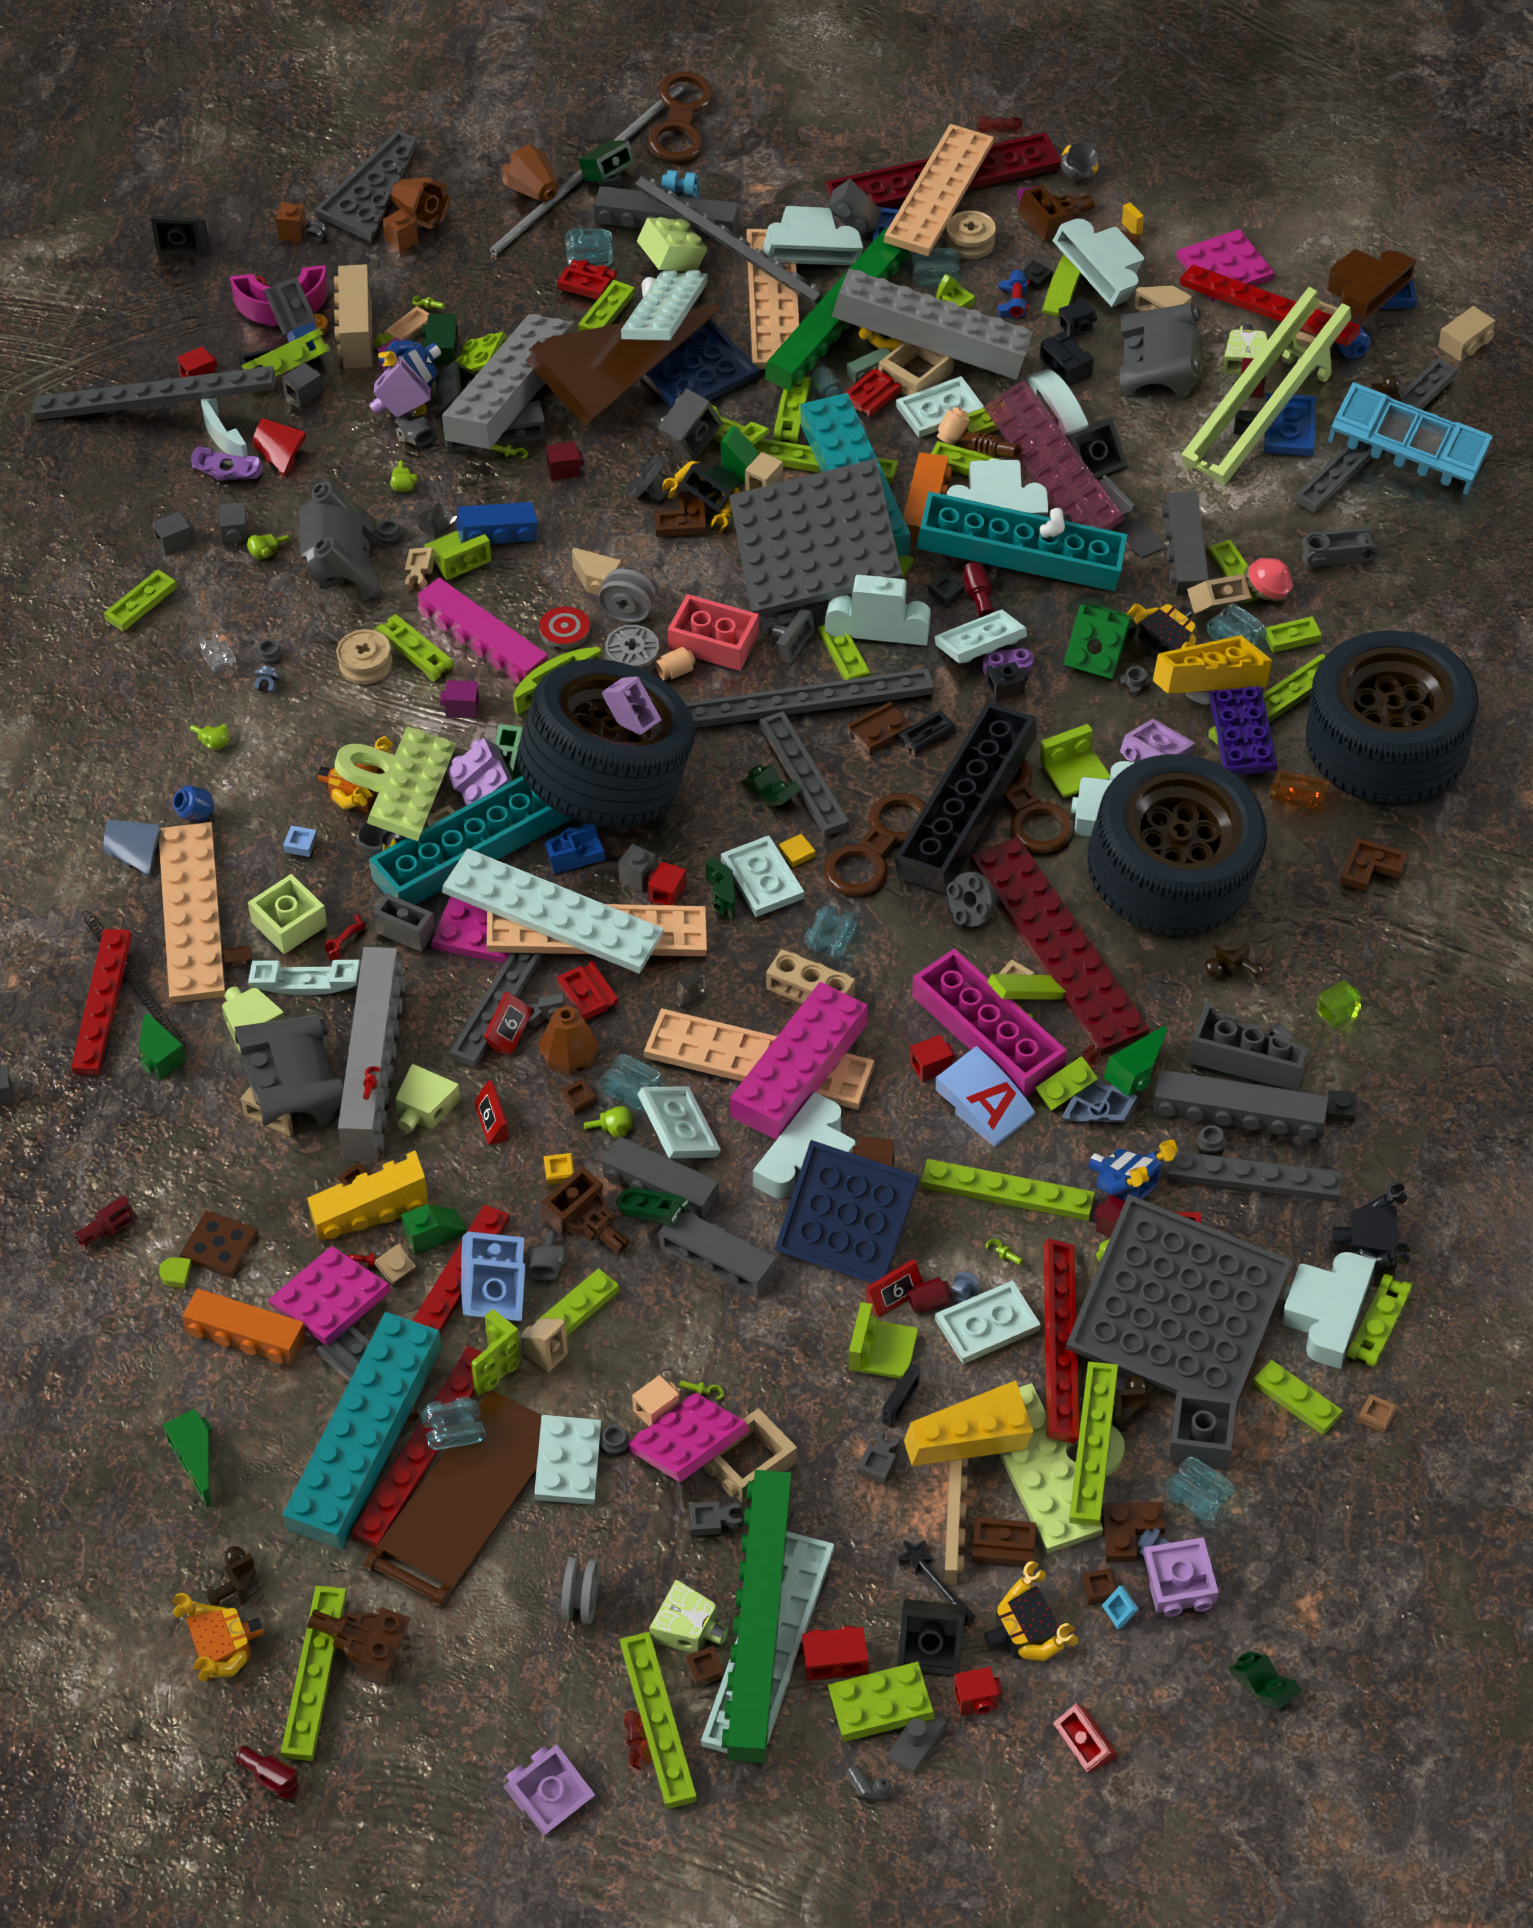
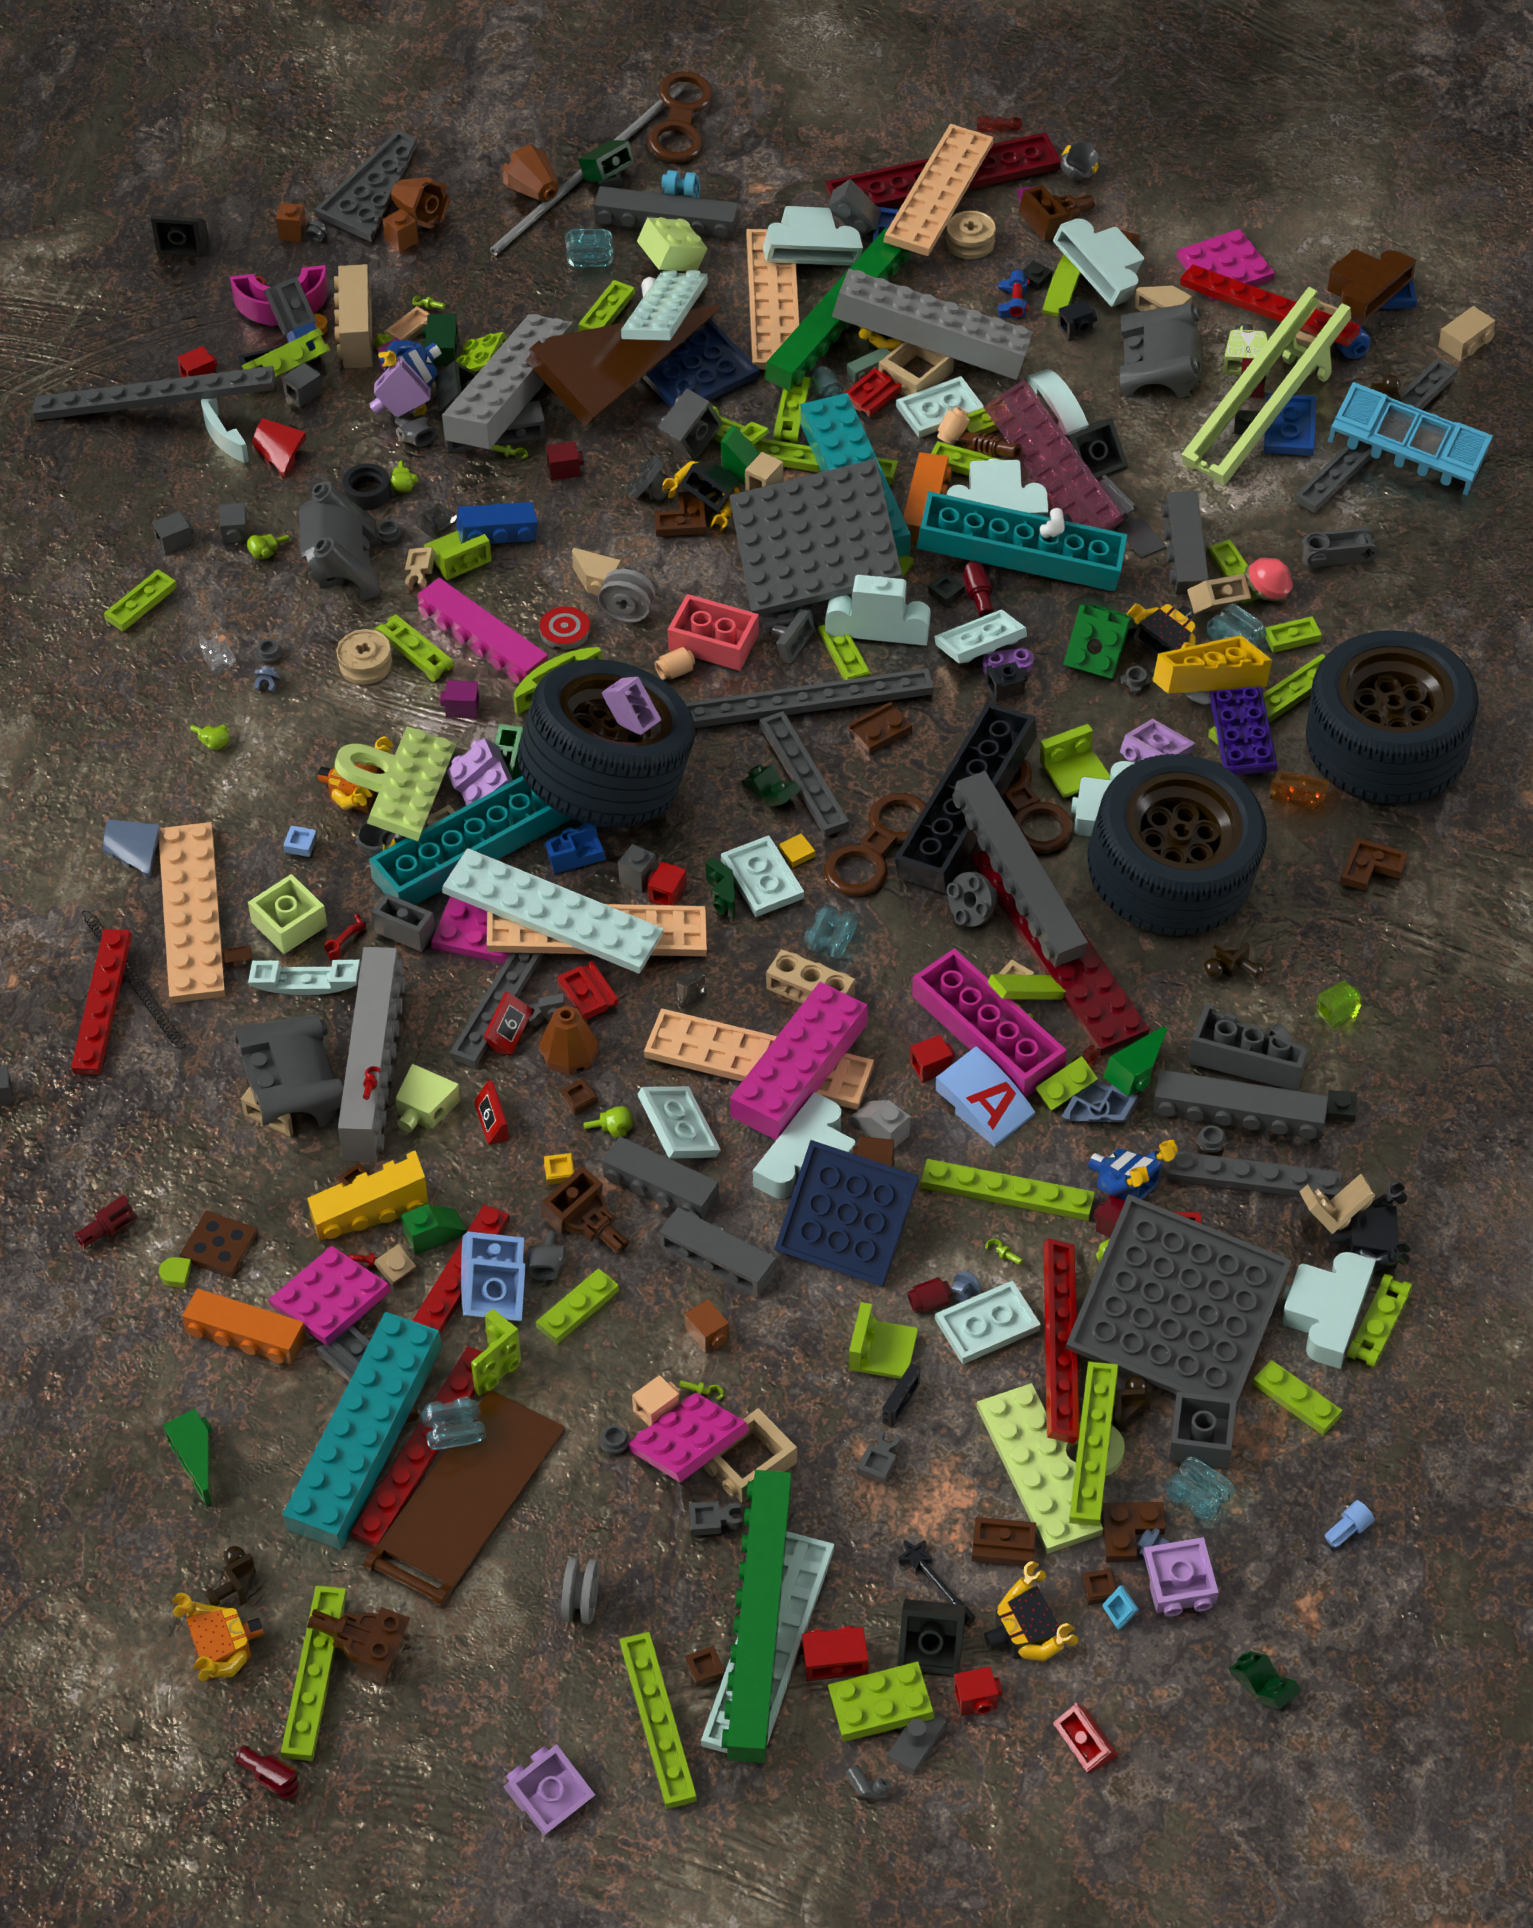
green slope [139,1013,186,1080] -> none
blue head [173,785,214,823] -> none
medium lavender piece [191,447,262,481] -> none
yellowish green torso [222,987,284,1052] -> none
tan slope [521,1318,568,1373] -> none
light aqua plate [534,1415,601,1505] -> none
red plate [557,259,617,300] -> none
clear light blue brick [599,1054,665,1109] -> none
light grey wheel [605,625,659,674] -> none
dark green plate [616,1188,690,1228] -> none
clear red piece [623,1710,651,1770] -> none
dark grey plate [636,176,823,306] -> none
yellowish green torso [650,1580,728,1653] -> none
slope [866,1259,923,1317] -> none
black tile [899,710,956,756] -> none
yellow wedge [904,1380,1033,1466] -> none
clear light blue brick [912,248,961,286] -> none
lime tile [936,274,975,309] -> none
tan plate [944,1458,968,1585] -> none
black brick [1040,331,1094,387] -> none
yellow tile [1122,202,1144,235] -> none
medium nougat tile [1357,1394,1398,1434] -> none
none -> black tyre [342,463,391,510]
none -> dark orange brick [684,1299,730,1353]
none -> light grey slope [849,1100,910,1149]
none -> dark grey brick [952,771,1088,967]
none -> tan bracket [1299,1174,1376,1234]
none -> light blue piece [1325,1500,1375,1548]

